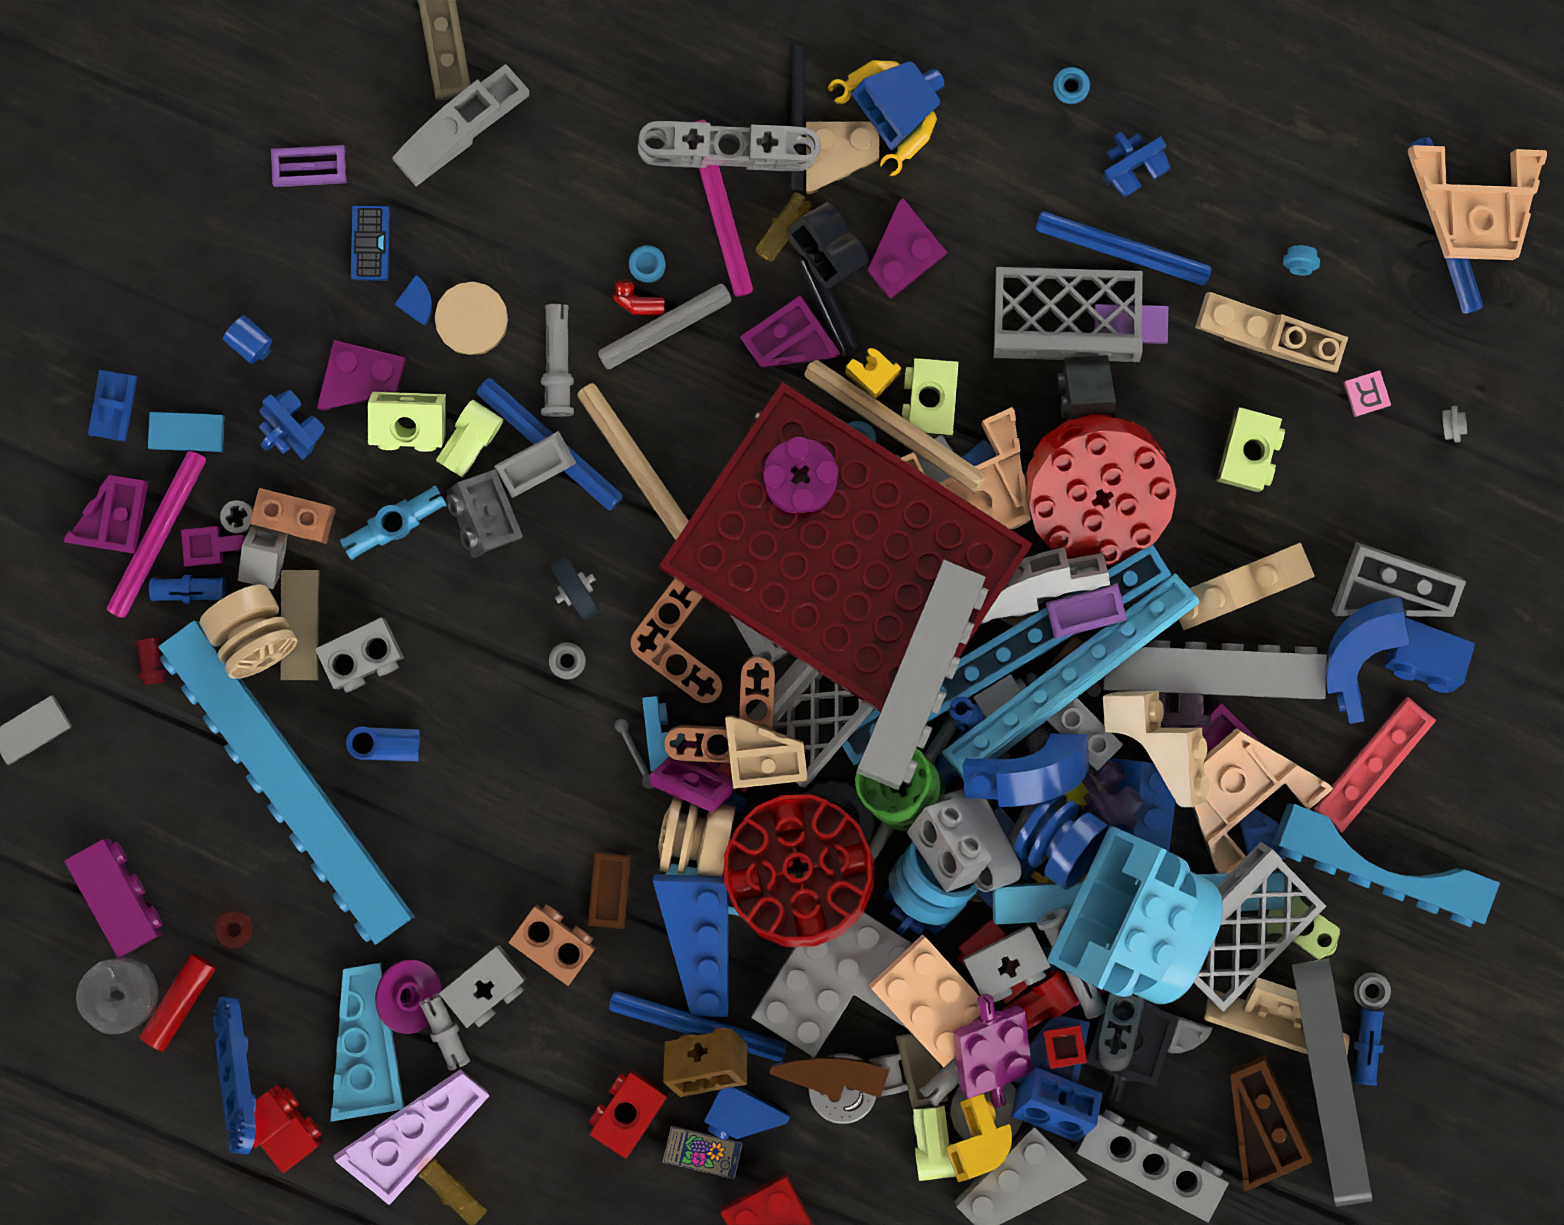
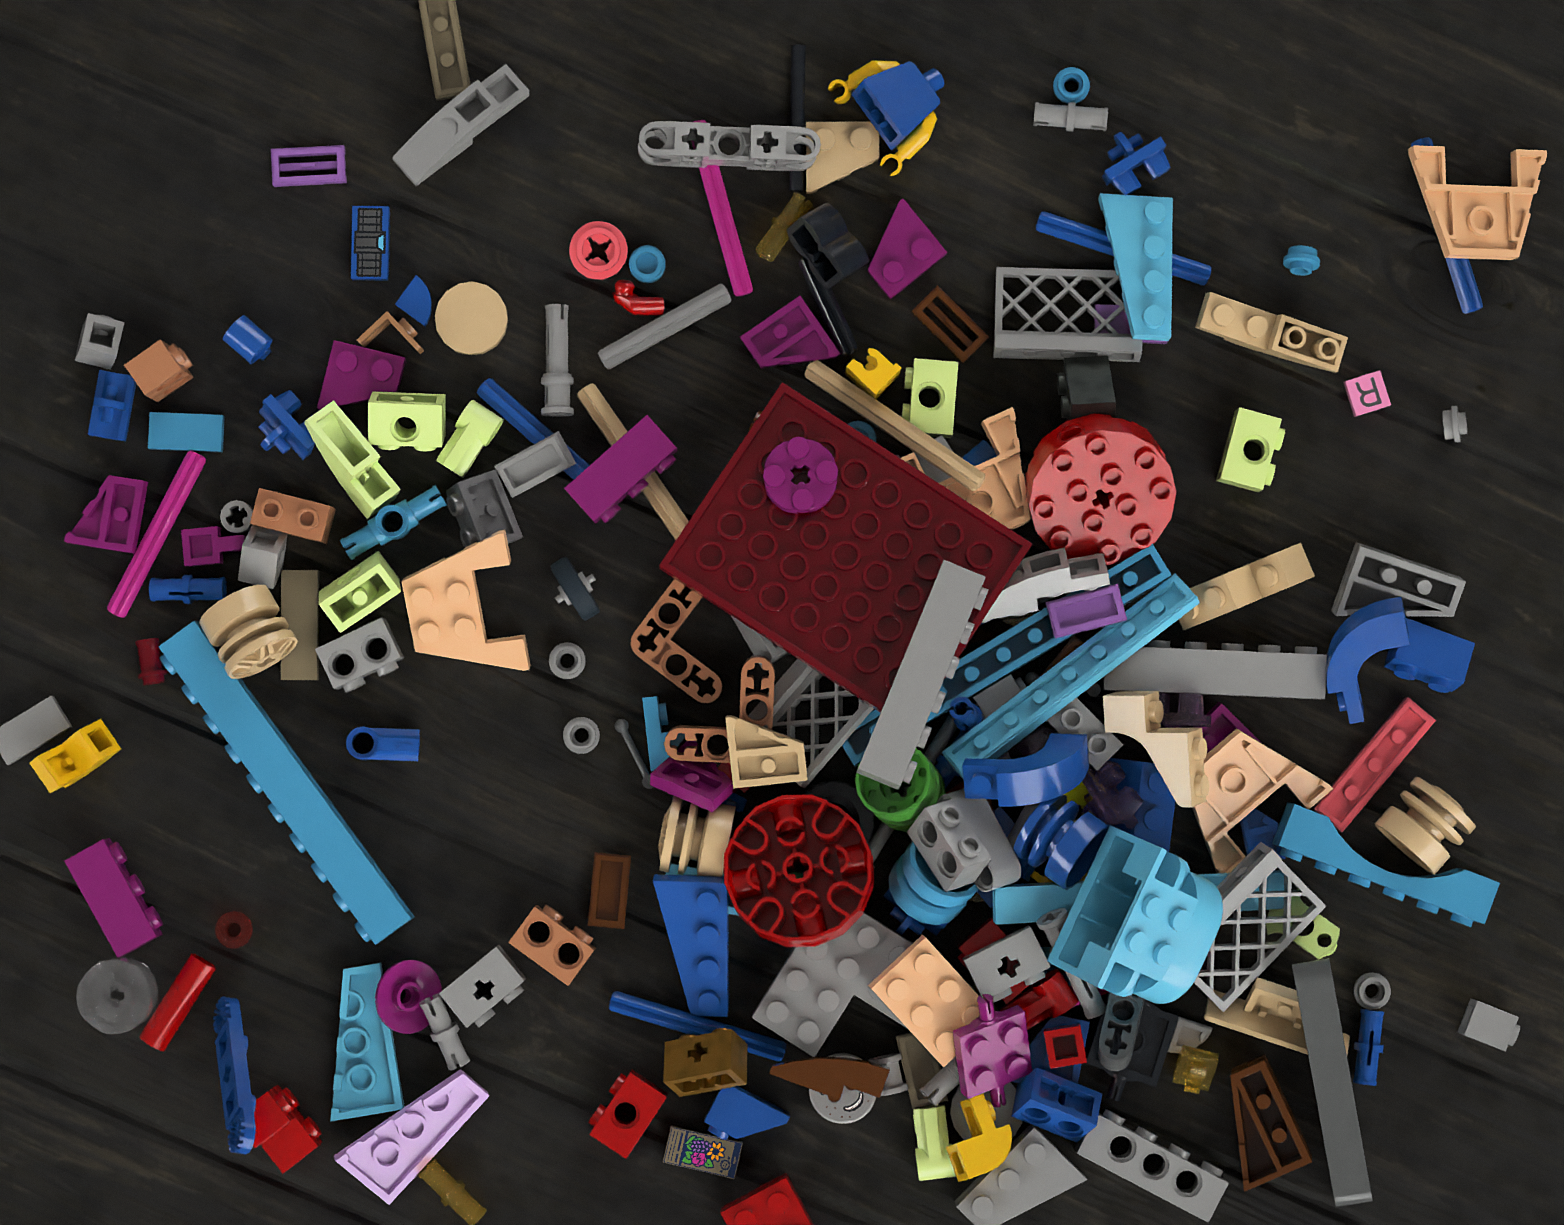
none -> yellow brick [30,719,121,793]
none -> light grey brick [75,313,124,370]
none -> nougat brick [124,339,194,402]
none -> yellowish green slope [304,400,401,520]
none -> yellowish green brick [318,551,401,633]
none -> medium nougat bracket [357,311,424,354]
none -> light nougat wing [402,530,531,671]
none -> light grey plate [563,717,600,754]
none -> magenta brick [564,415,678,524]
none -> coral gear [569,221,628,280]
none -> reddish brown tile [911,285,989,364]
none -> light grey pin [1033,102,1108,132]
none -> medium azure wing [1098,193,1173,341]
none -> clear yellow tile [1173,1045,1219,1094]
none -> tan wheel [1375,777,1476,875]
none -> light grey brick [1457,998,1520,1052]

